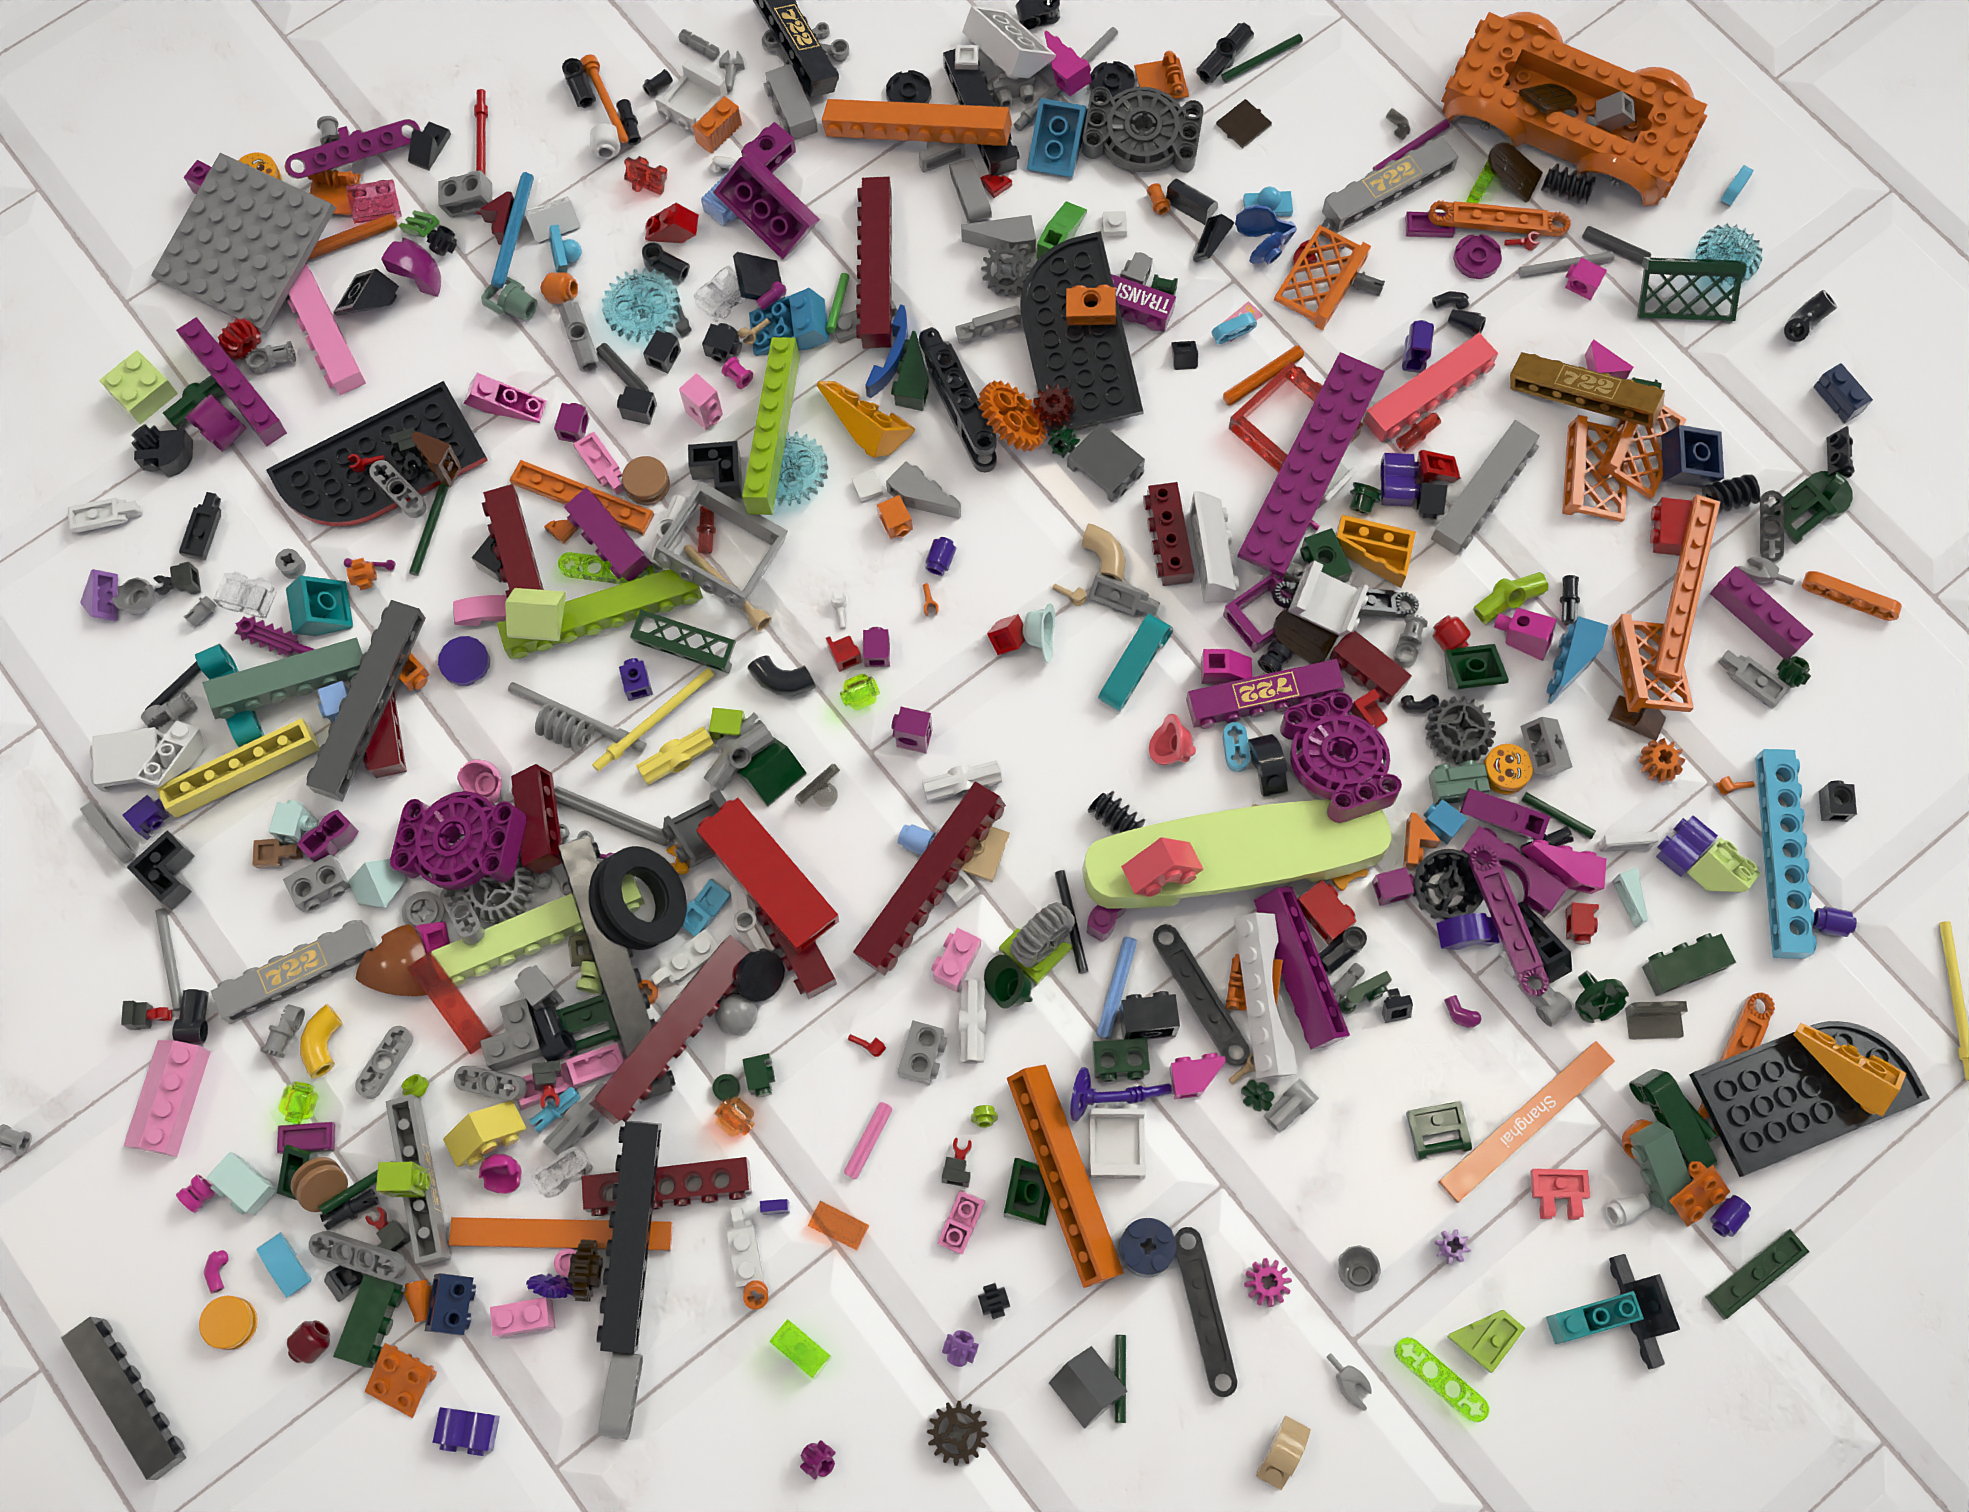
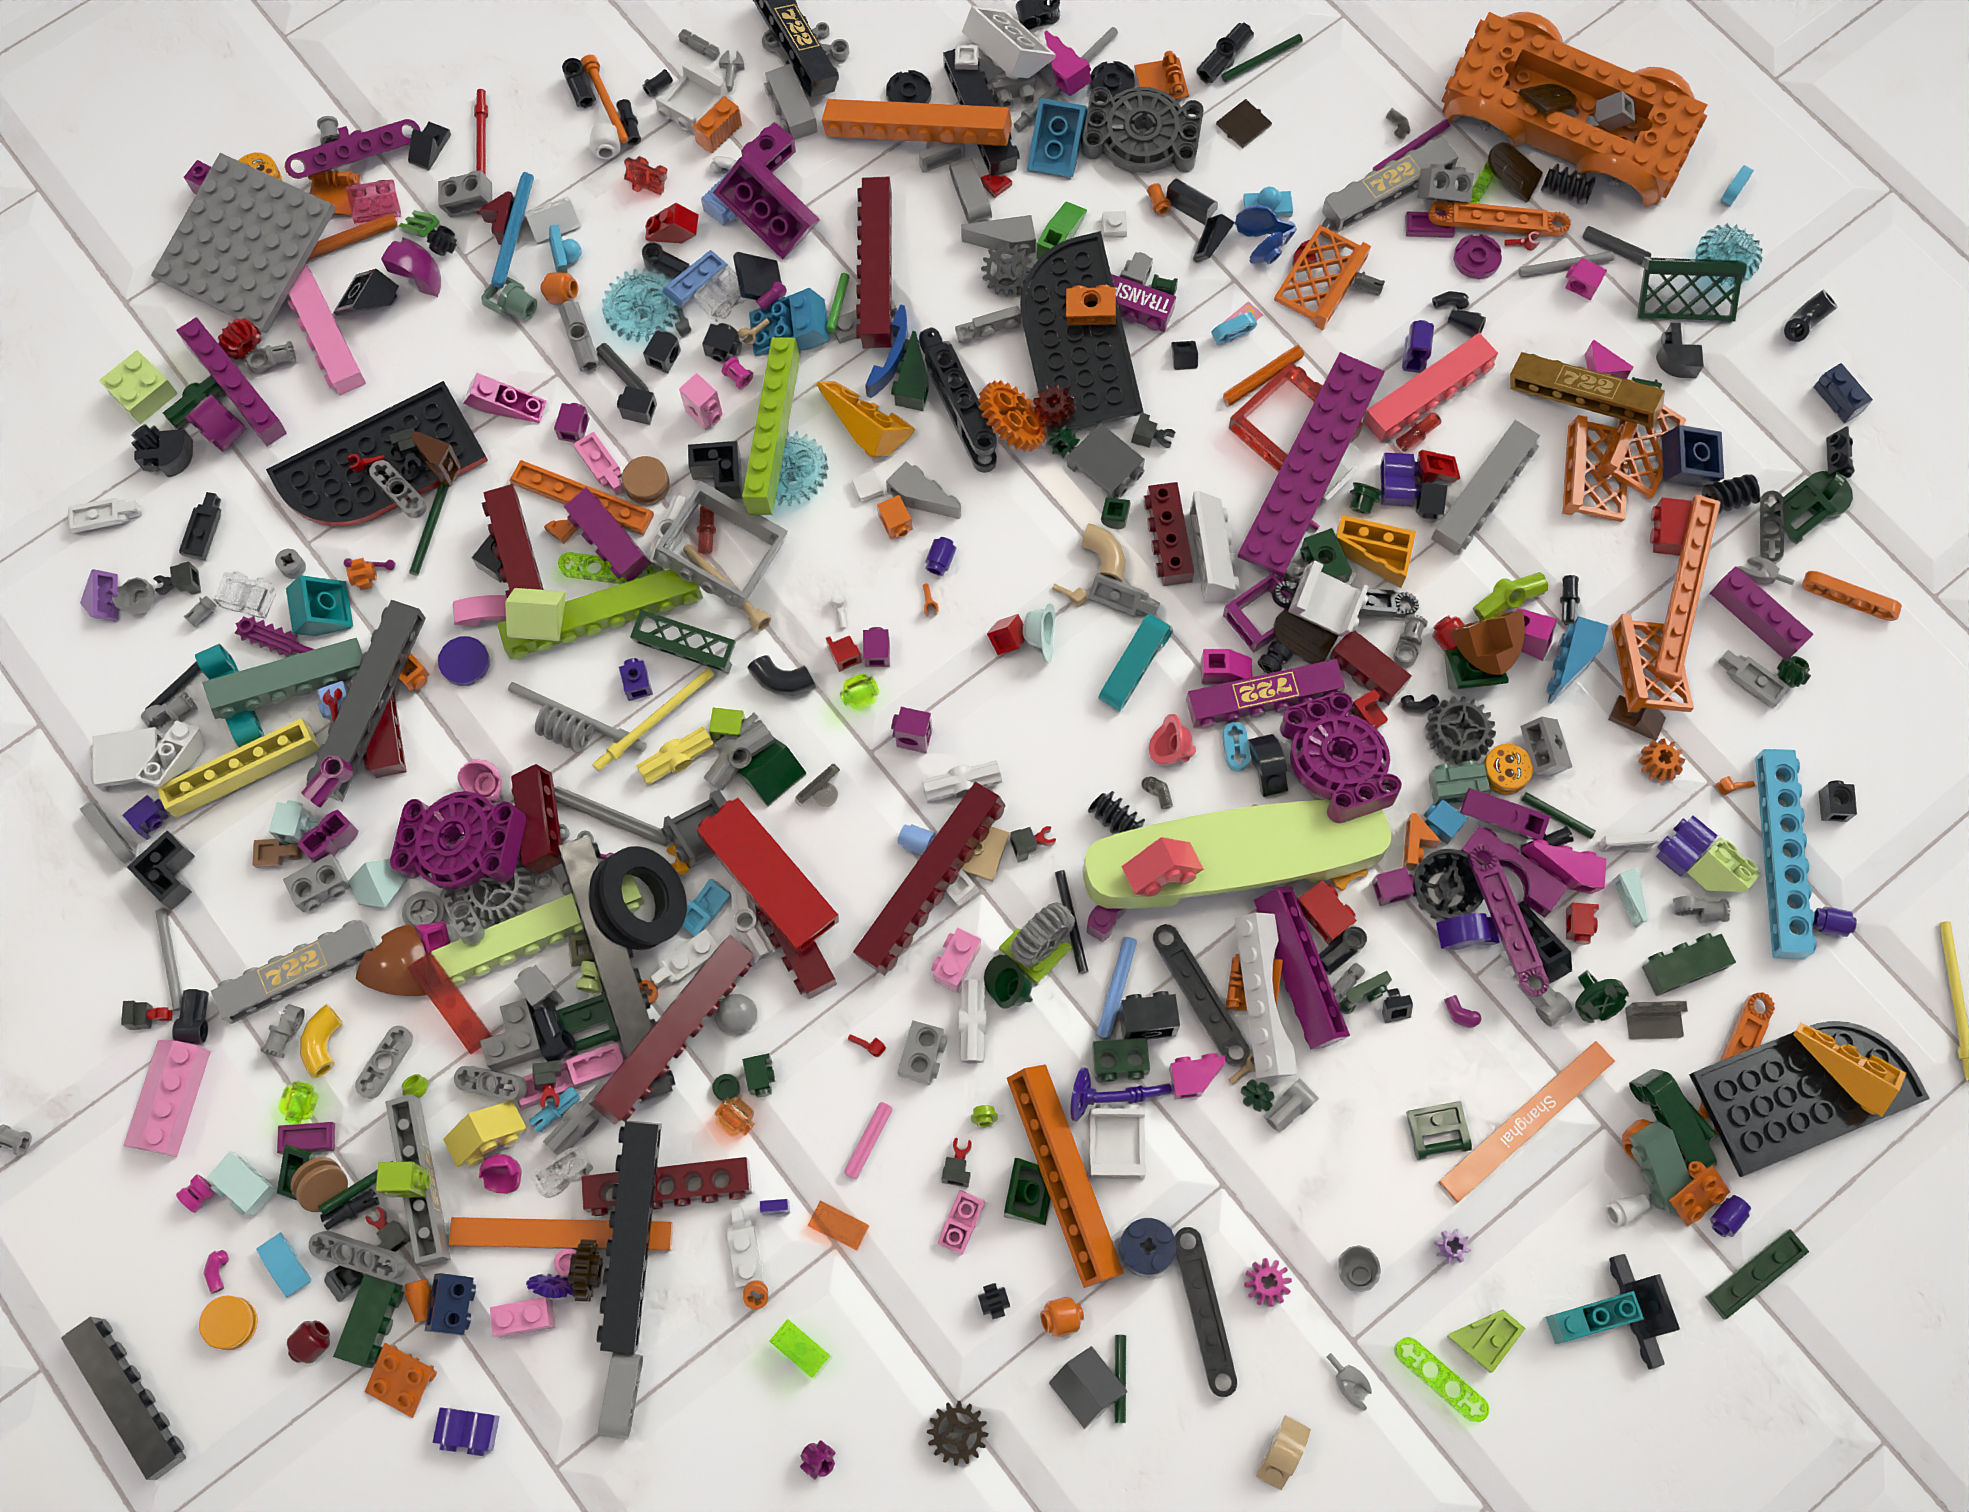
black tile [735,948,785,1002] -> none
medium lavender gear [942,1330,979,1367] -> none
coral plate [1530,1169,1590,1220] -> none
none -> magenta piece [301,755,353,808]
none -> red hand [323,688,343,722]
none -> medium blue tile [662,250,728,308]
none -> pearl dark grey piece [1009,826,1056,862]
none -> orange head [1040,1297,1084,1338]
none -> dark green brick [1101,497,1131,529]
none -> pearl dark grey piece [1131,412,1176,448]
none -> clear smoke arm [1141,776,1173,809]
none -> light grey brick [1417,164,1475,203]
none -> dark orange brick [1450,610,1525,675]
none -> black brick [1656,323,1704,378]
none -> light grey connector [1673,896,1731,923]

